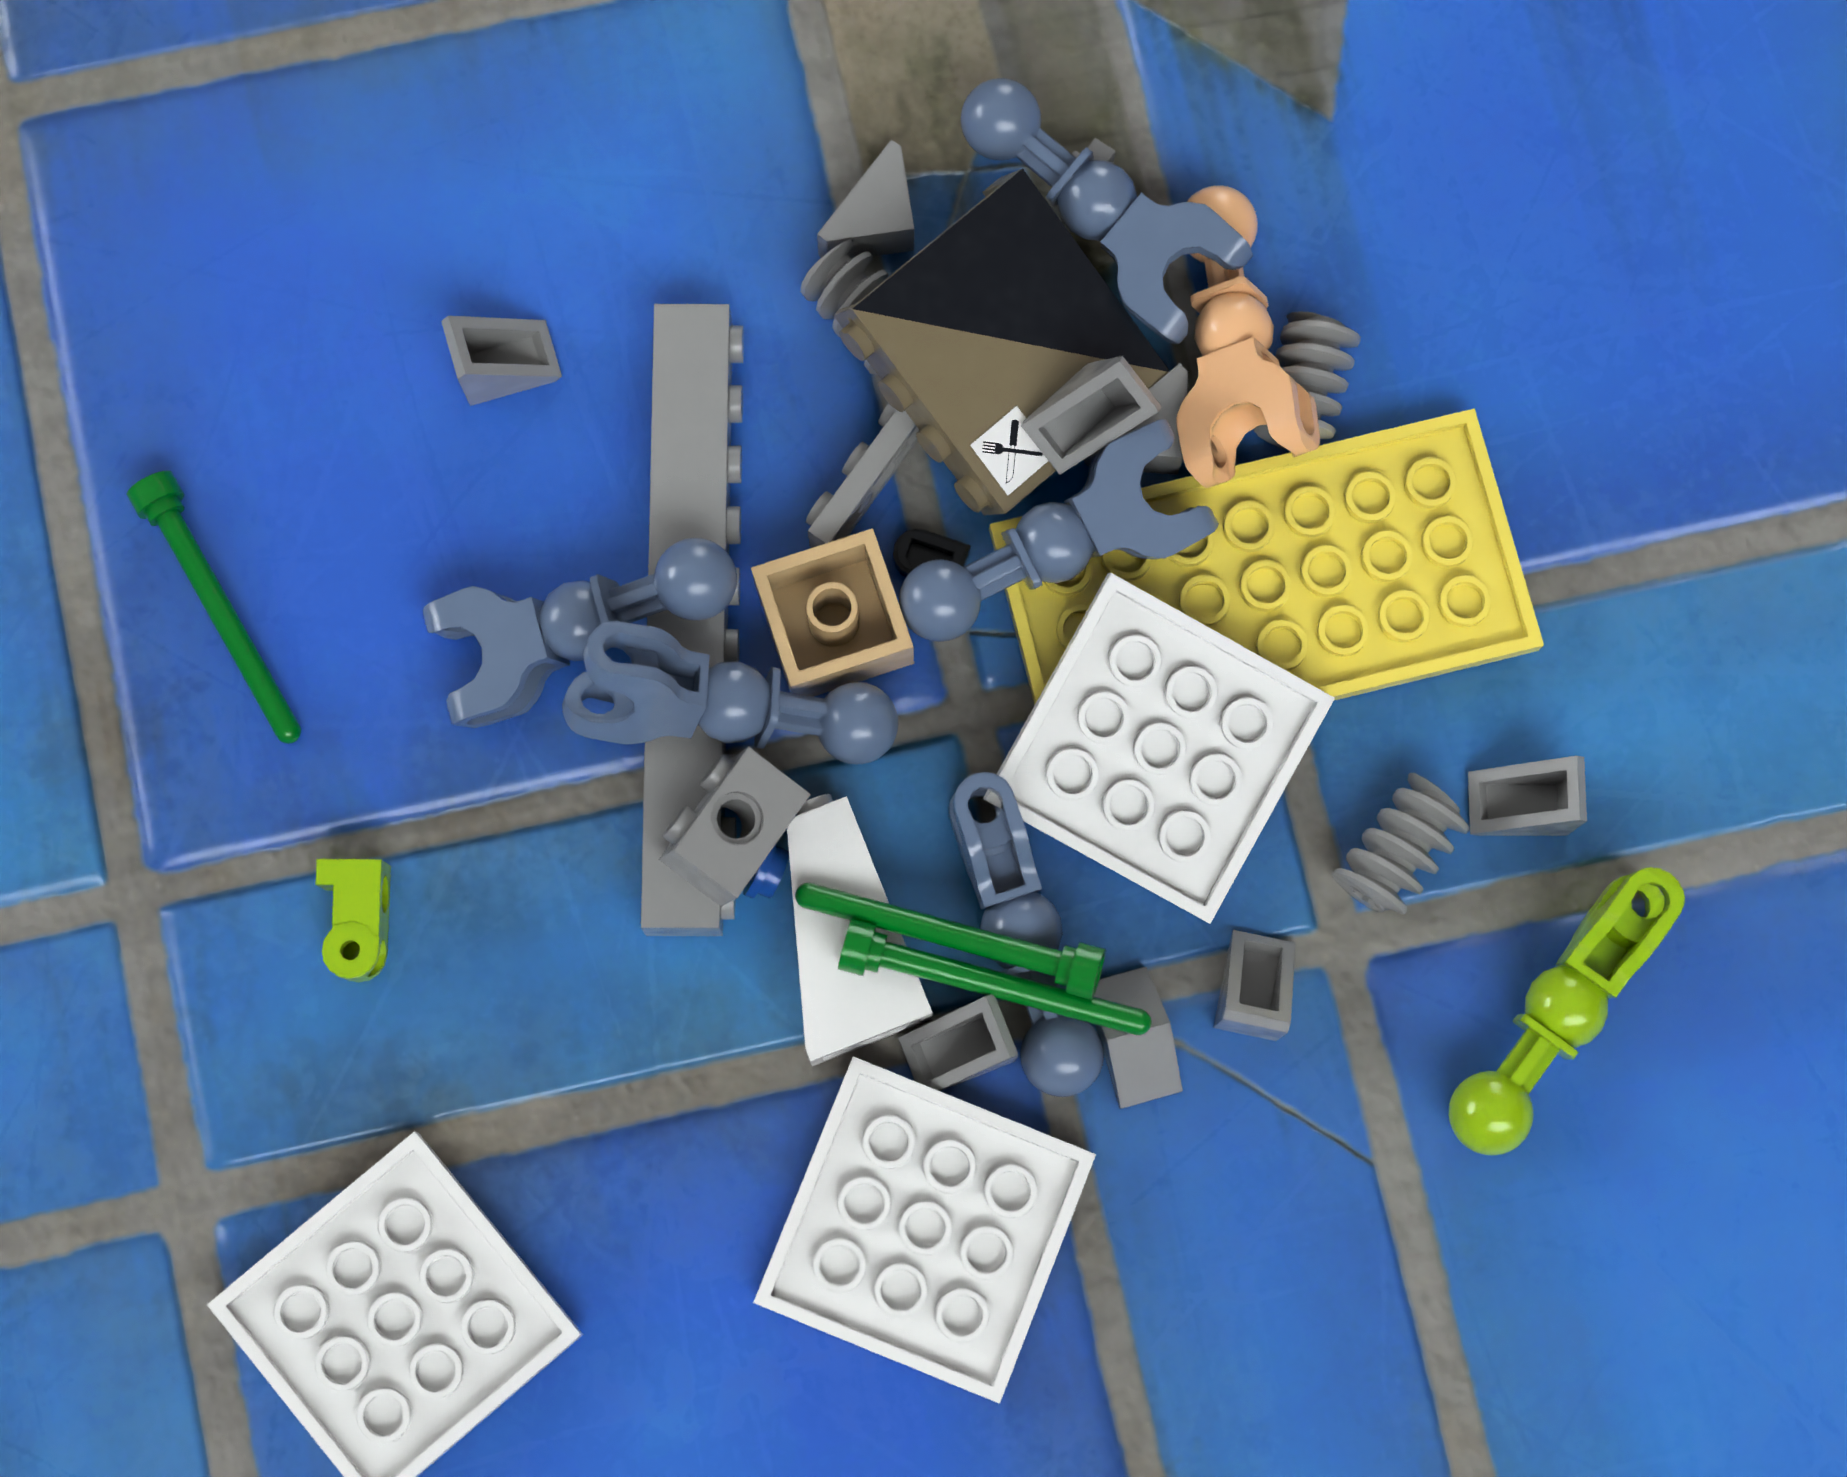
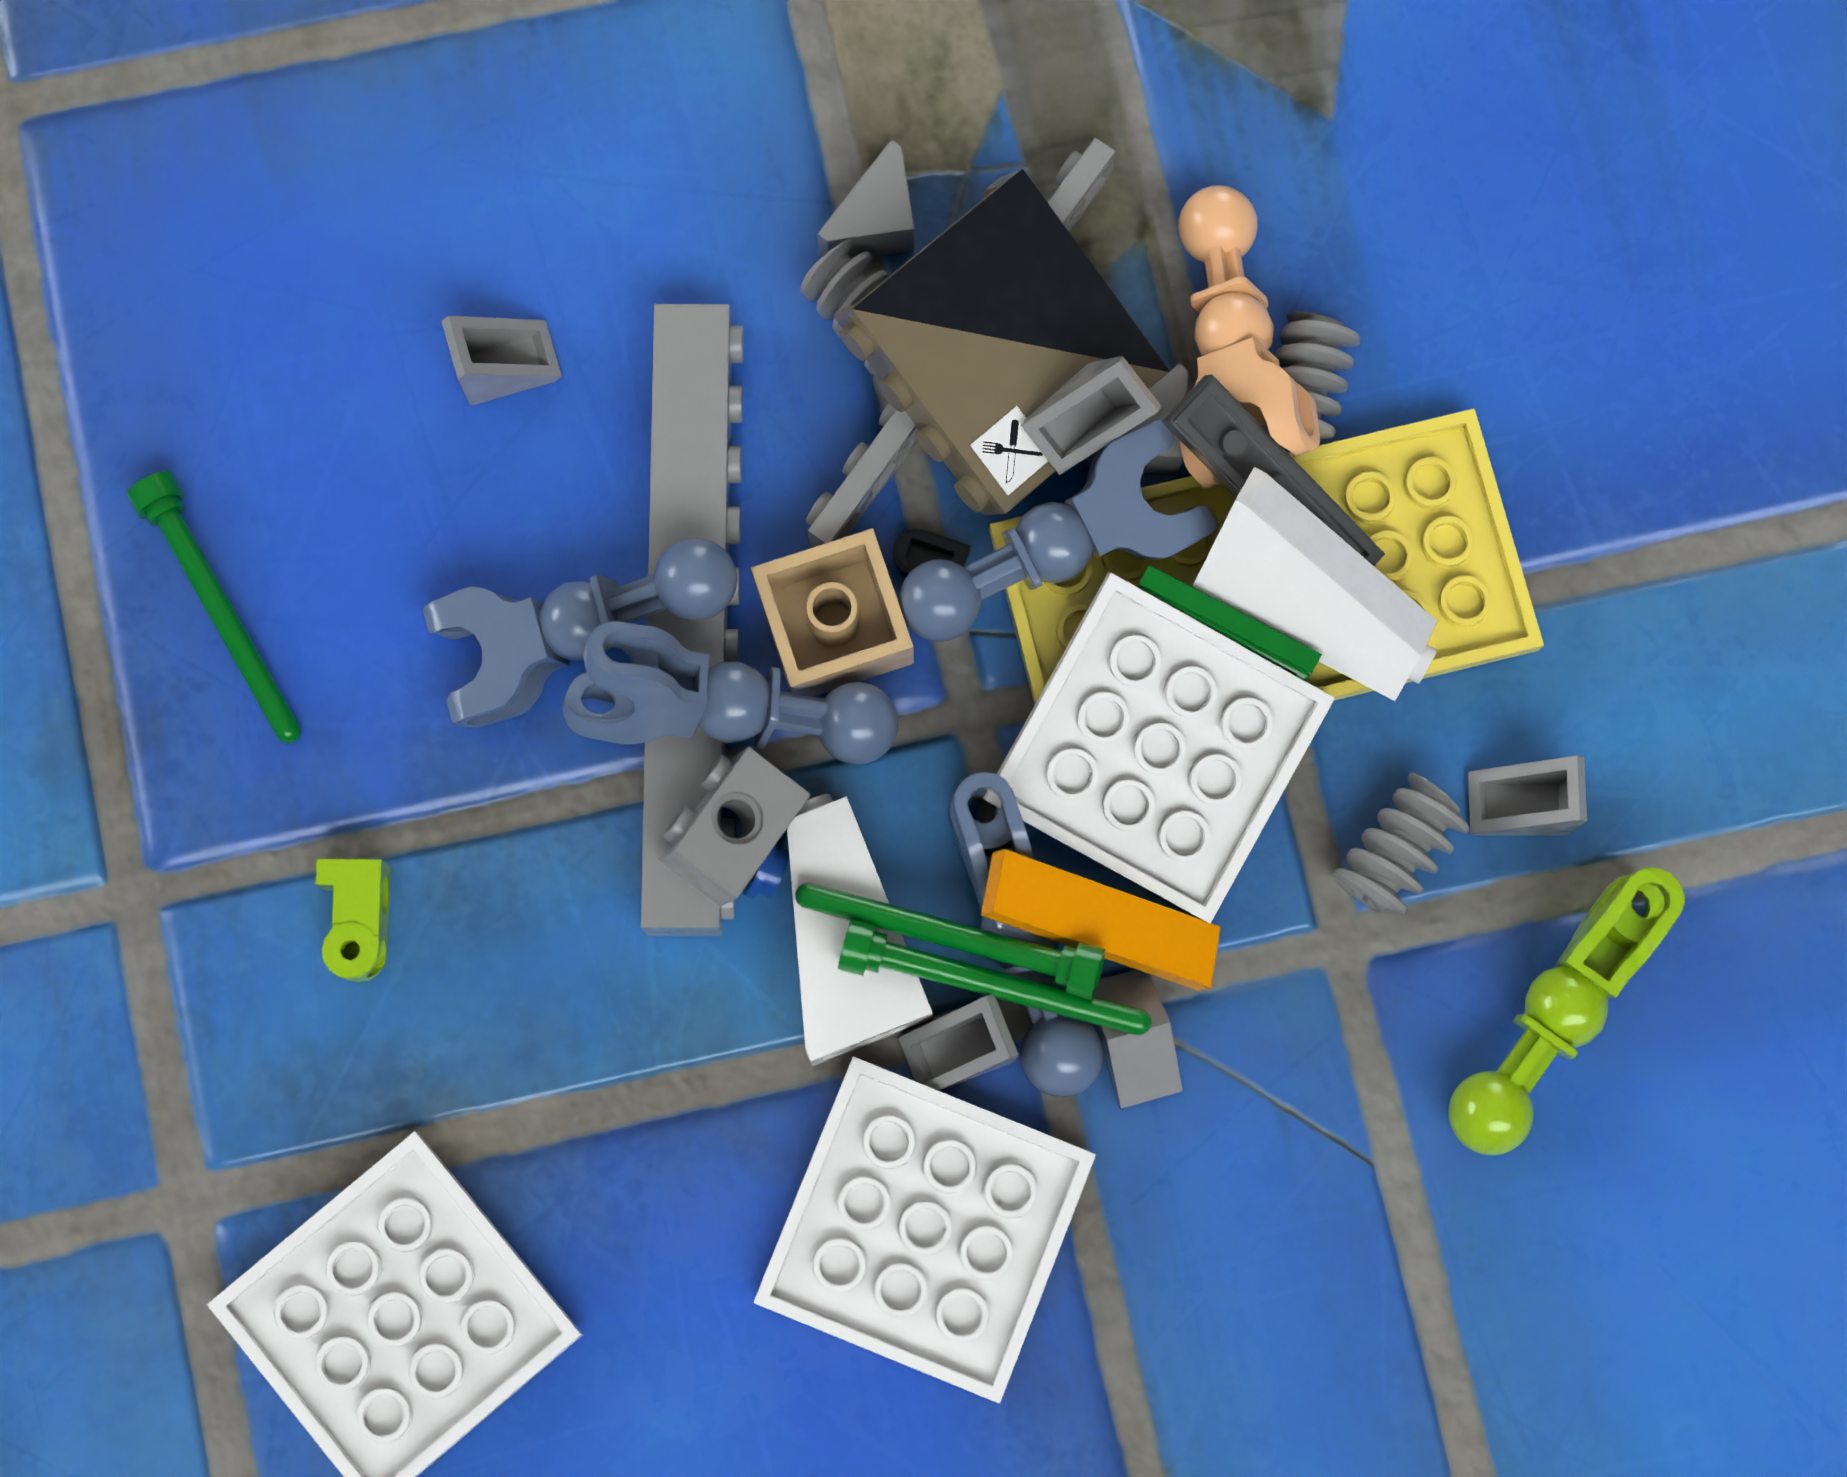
sand blue piece [961,78,1253,344] -> none
light grey slope [1213,930,1296,1041] -> none
none -> light orange tile [981,849,1221,991]
none -> green tile [1138,565,1322,682]
none -> dark grey tile [1162,374,1385,566]
none -> white slope [1192,467,1437,701]

